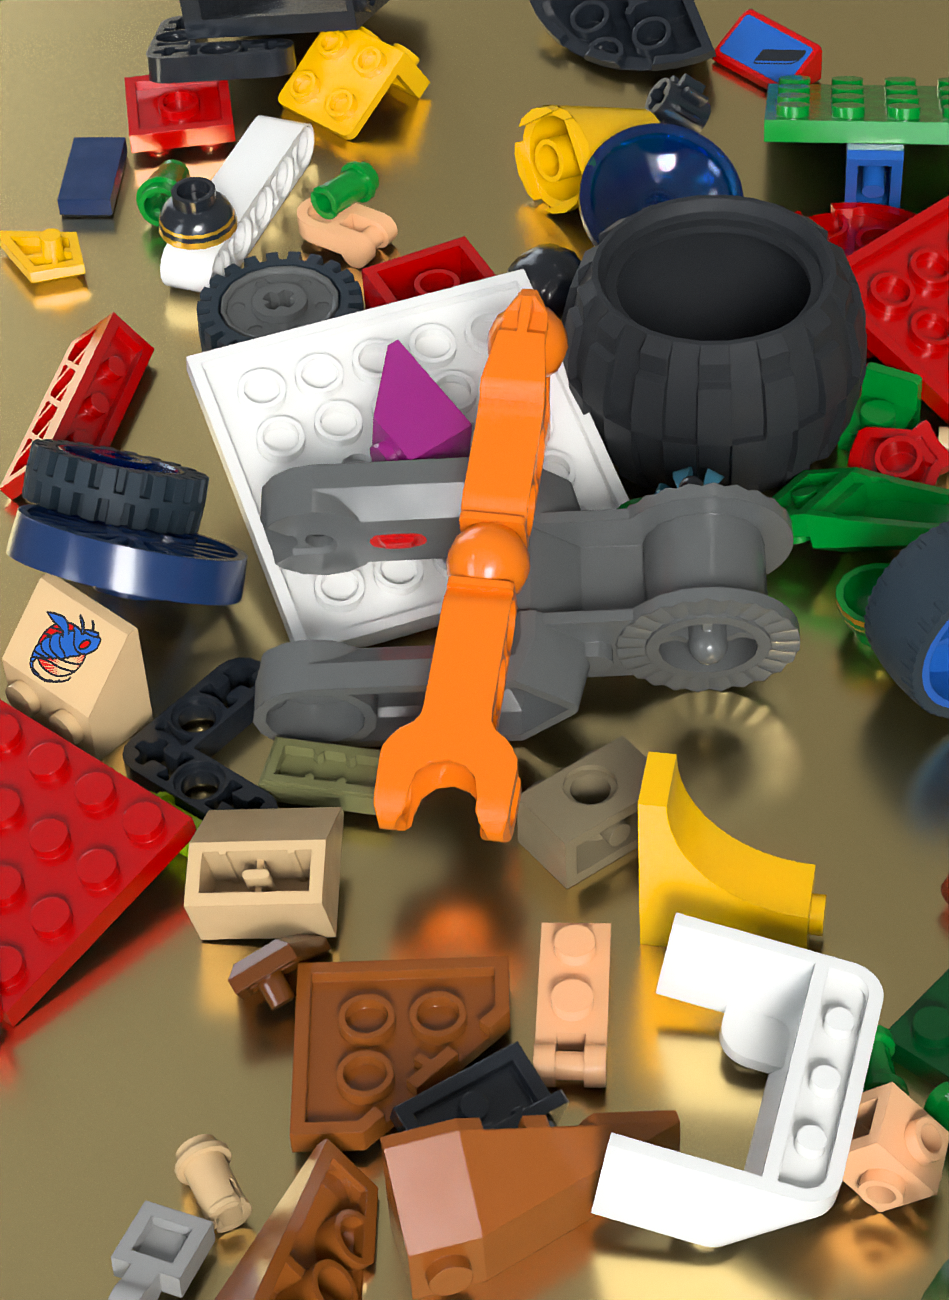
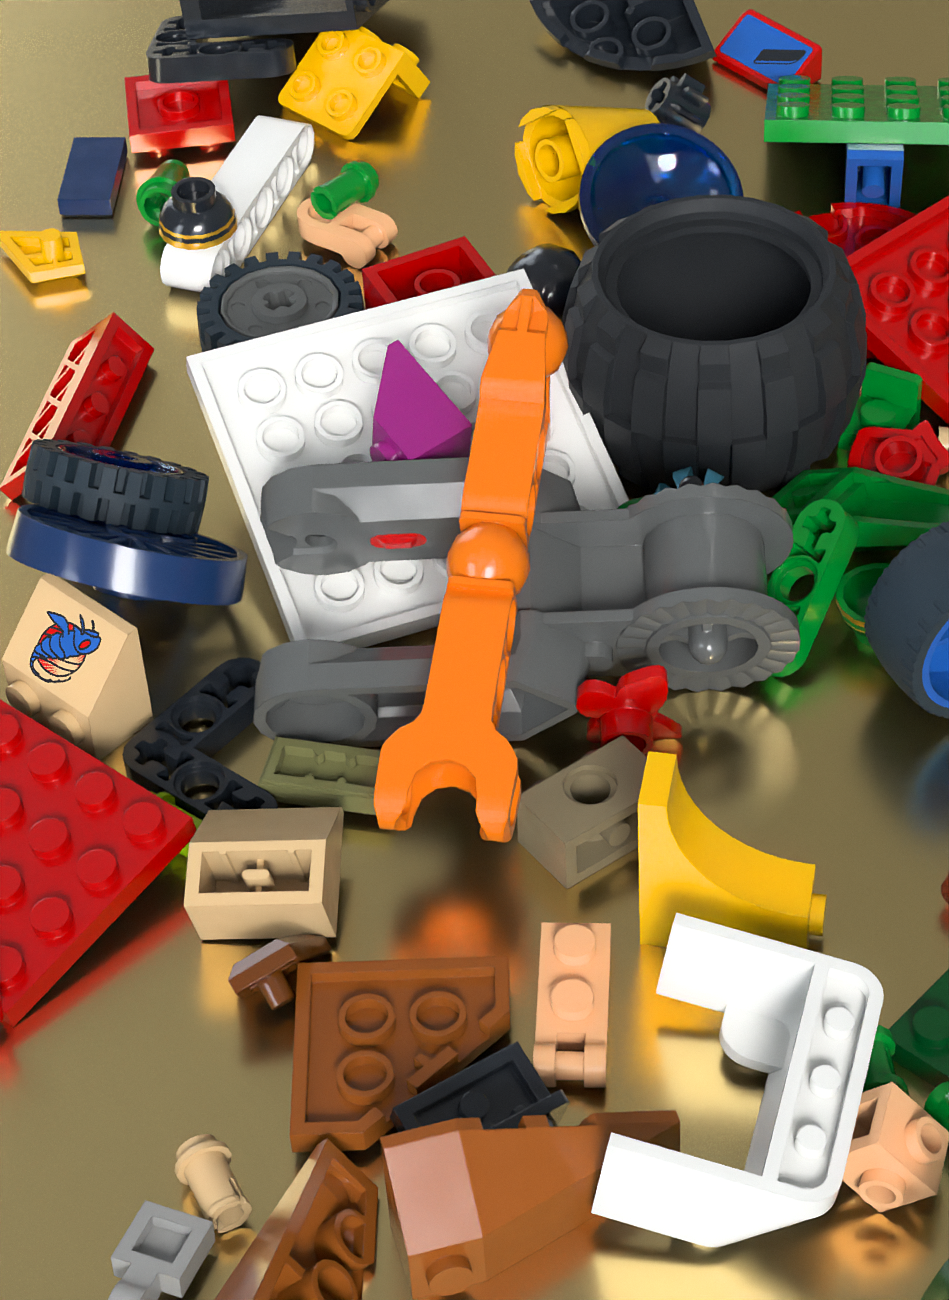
none -> red animal [576,665,682,754]
none -> green beam [767,499,859,677]

